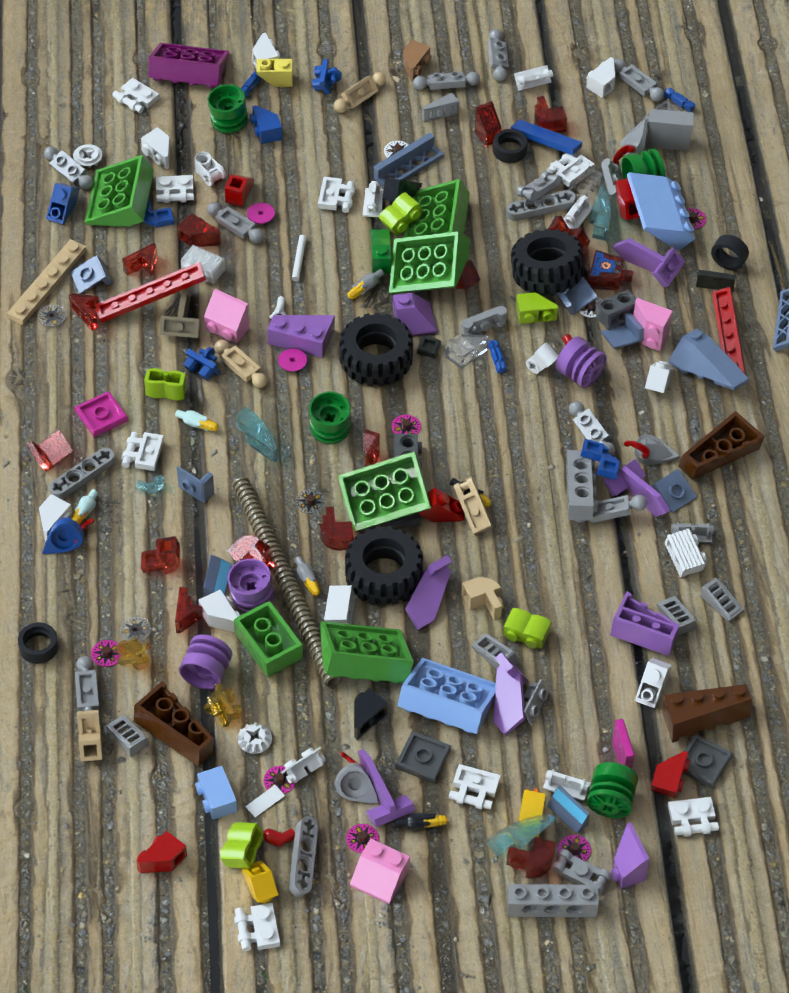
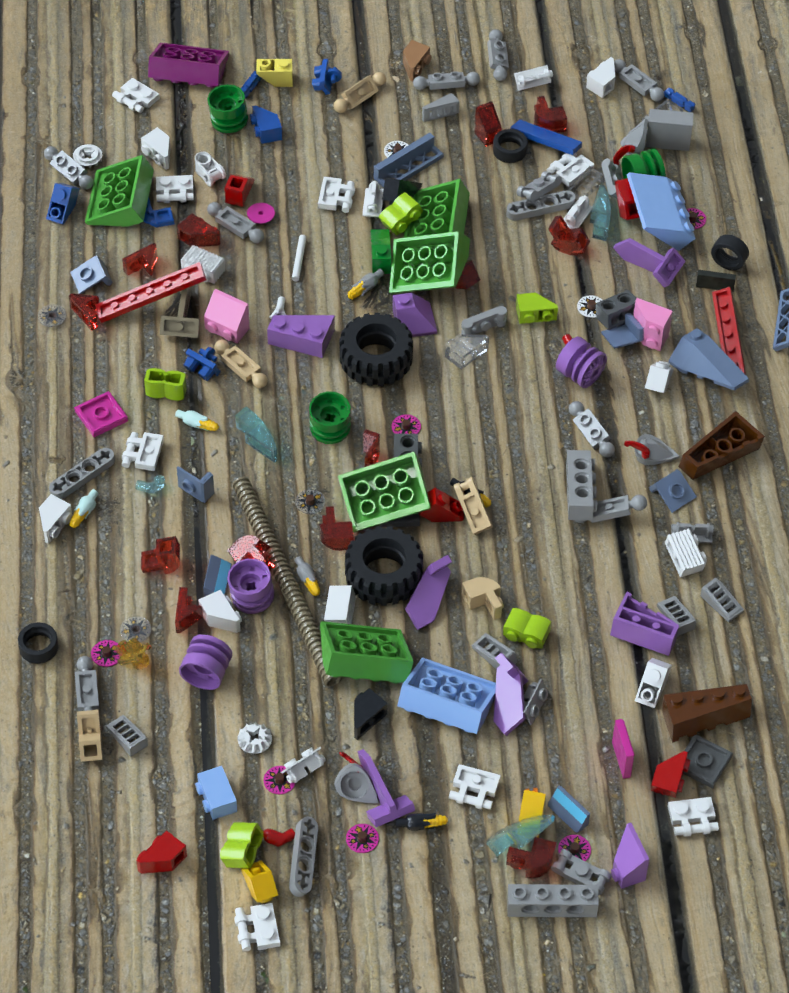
tan plate [7,239,87,325] -> none
clear red piece [27,429,74,471] -> none
blue piece [42,517,94,554] -> none
reddish brown wedge [134,681,213,767] -> none
clear yellow hips [204,683,242,727] -> none
bright green brick [234,601,303,677] -> none
white sticker [245,785,285,818] -> none
white slope [252,33,281,68] -> none
dark pink piece [278,348,307,372] -> none
bright pink slope [350,839,410,904] -> none
dark grey tile [395,731,451,783] -> none
pearl dark grey tile [417,336,441,359] -> none
blue axle [488,340,507,373] -> none
black tyre [511,229,584,295] -> none
white piece [526,342,559,374] -> none
white hinge [543,769,590,801] -> none
sand blue piece [556,277,598,315] -> none
blue tile [580,439,620,480] -> none
green wheel [587,762,638,818] -> none
clear red torso [588,250,634,290] -> none
medium lavender piece [603,459,670,517] -> none

